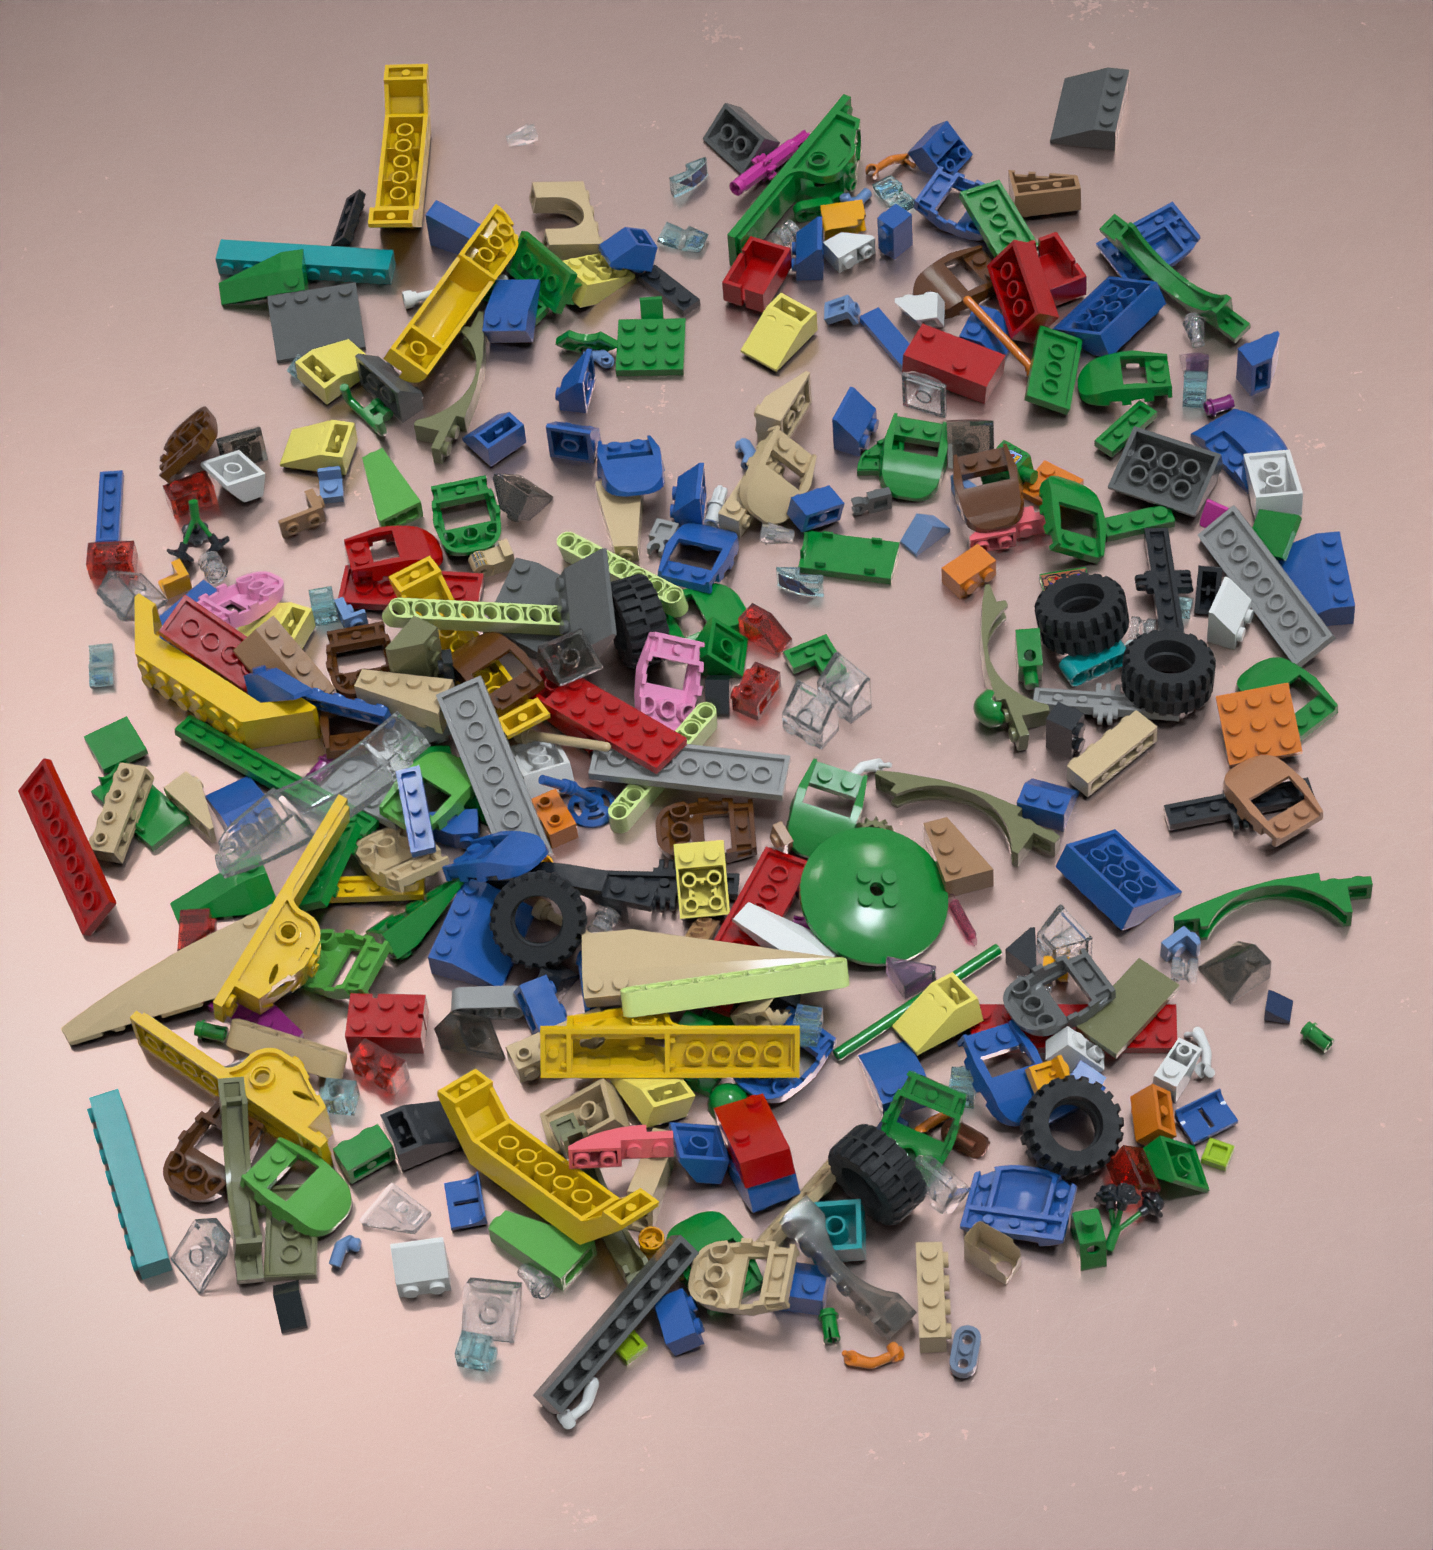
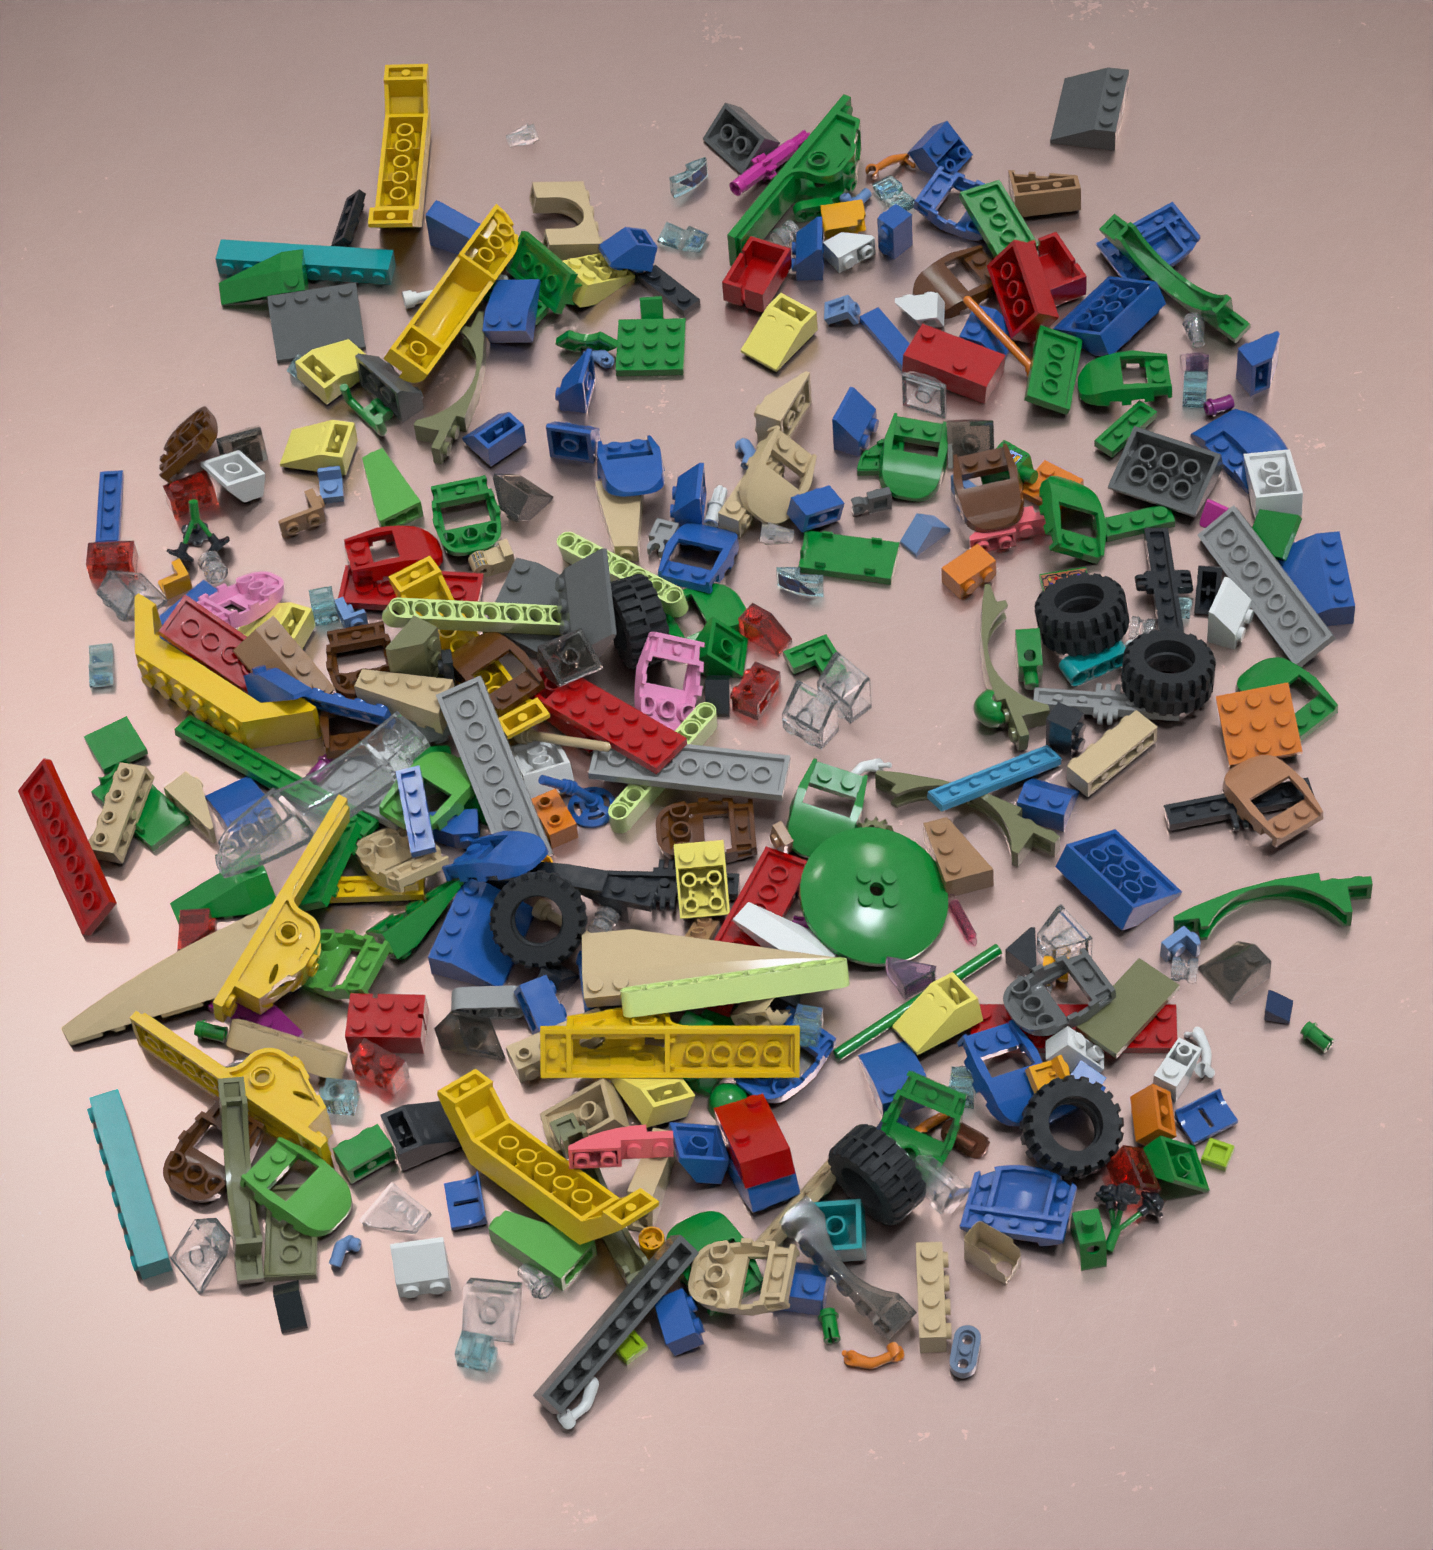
none -> dark azure tile [927,745,1062,812]

